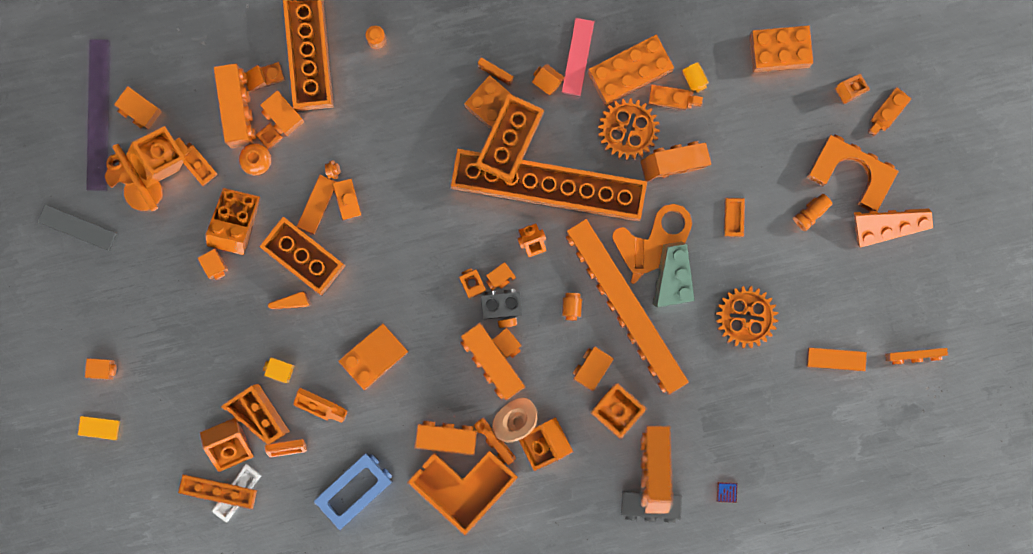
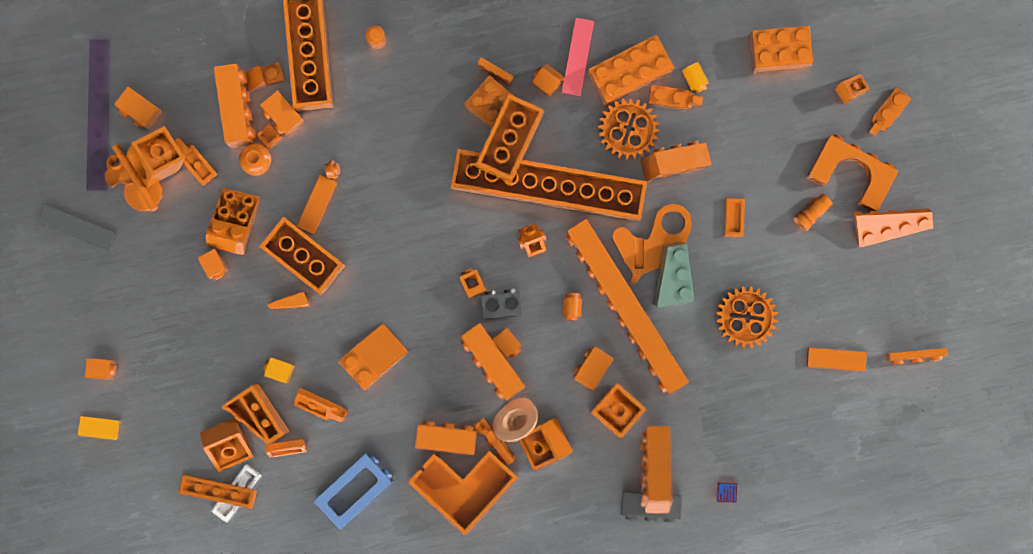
orange tile [332,178,361,220] -> none
orange brick [486,262,516,291] -> none
orange tile [497,317,517,328] -> none

